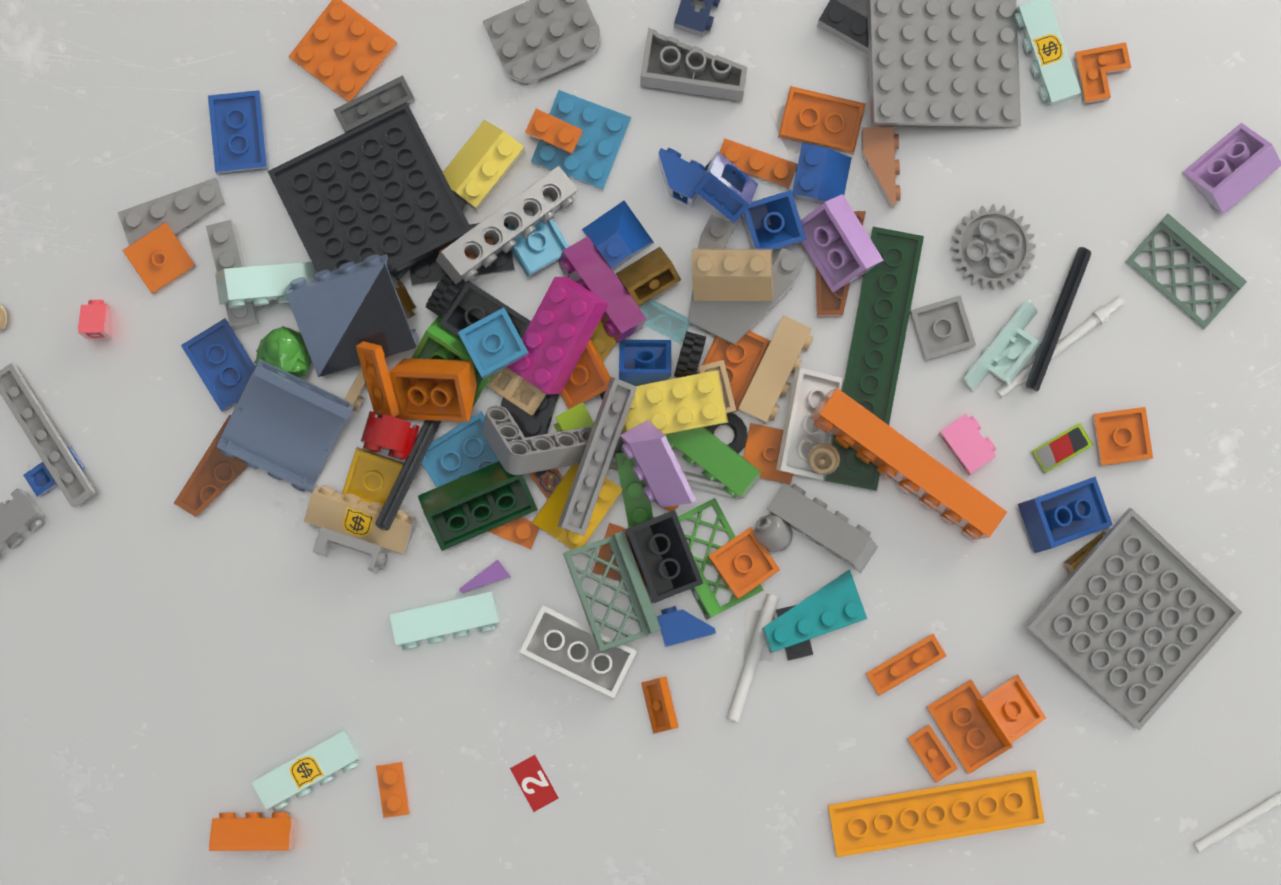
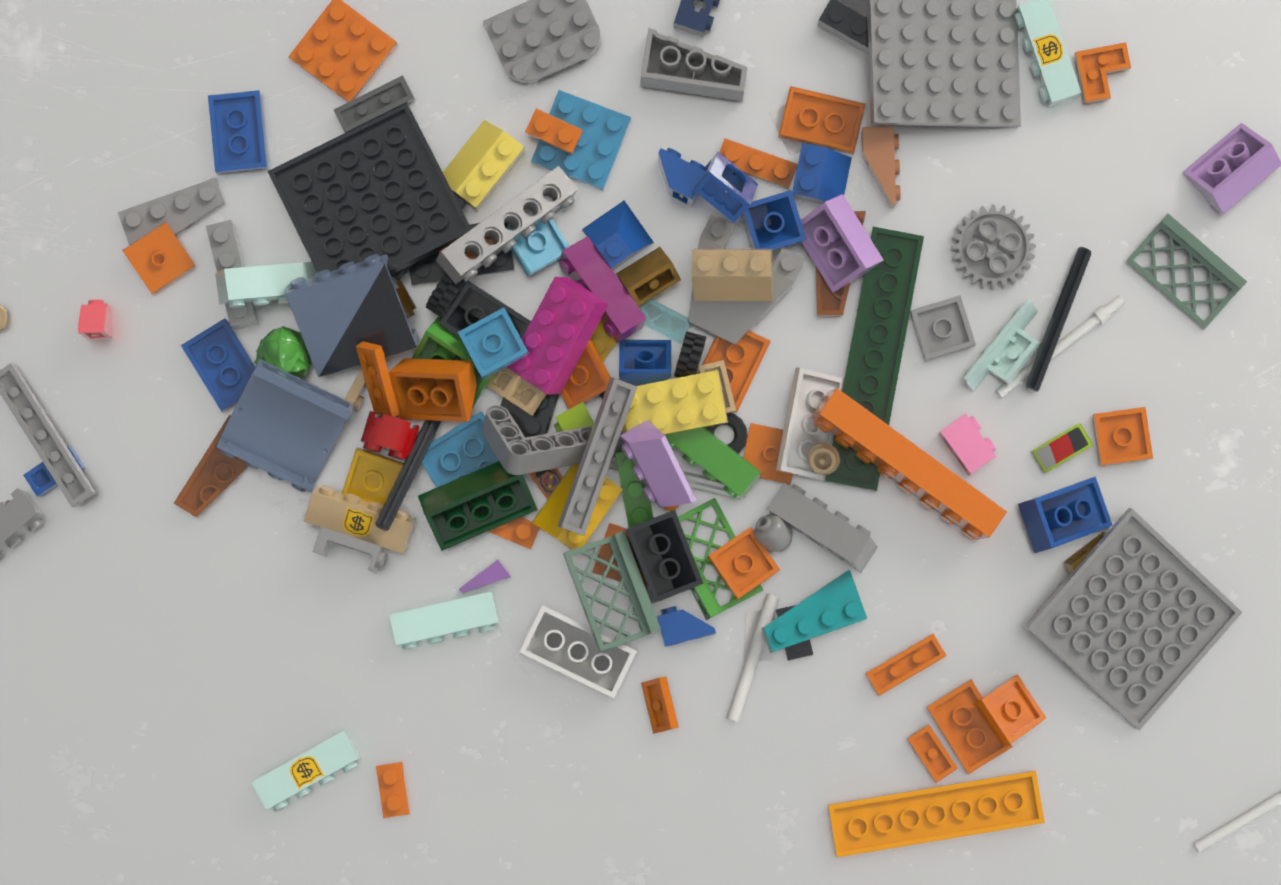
orange slope [209,812,294,851] -> none
red sticker [510,755,559,812] -> none
tan brick [738,315,813,424] -> none

